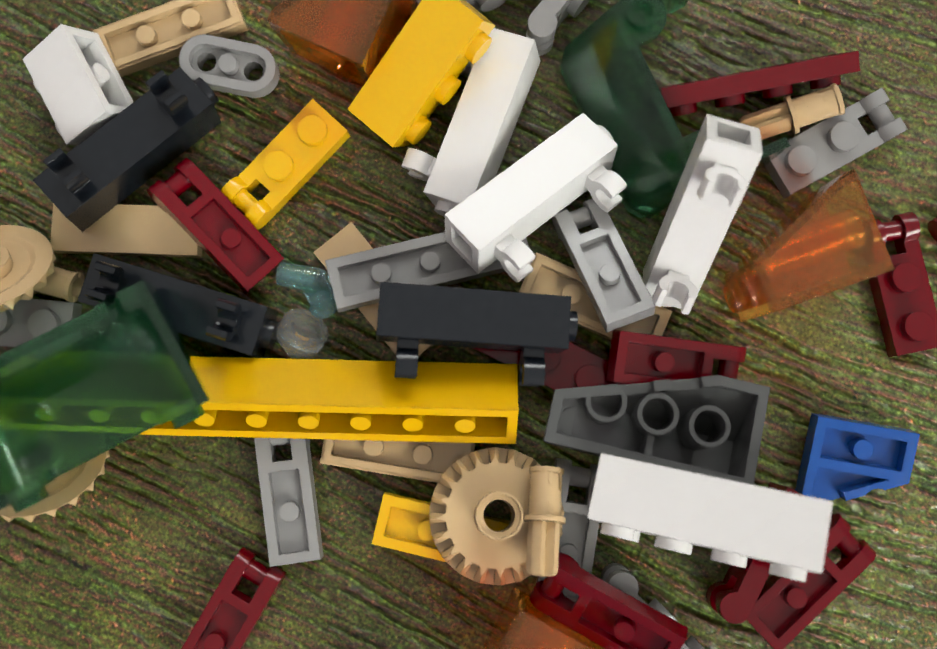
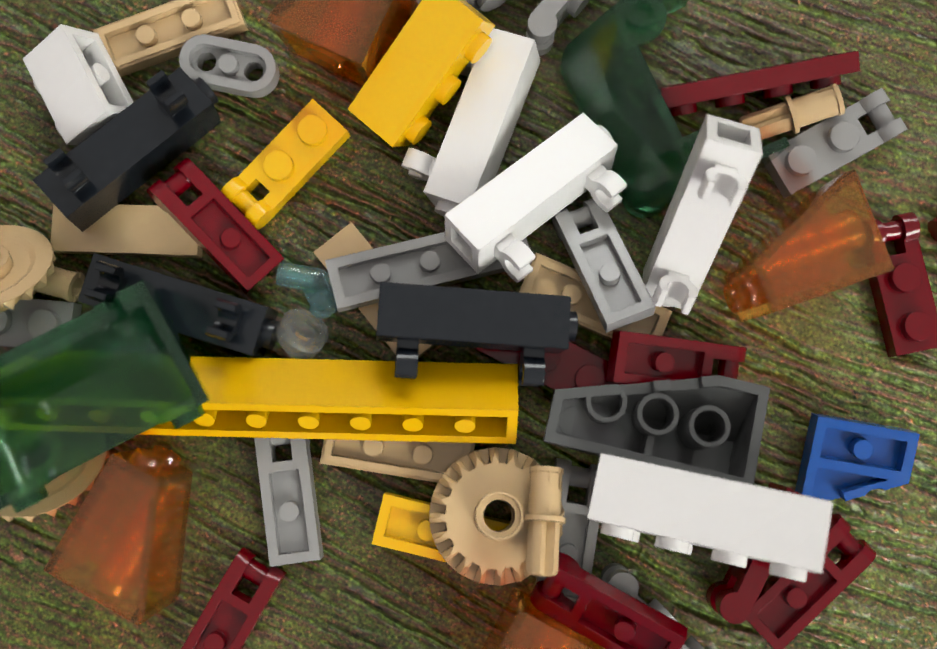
none -> clear orange slope [43,445,193,626]

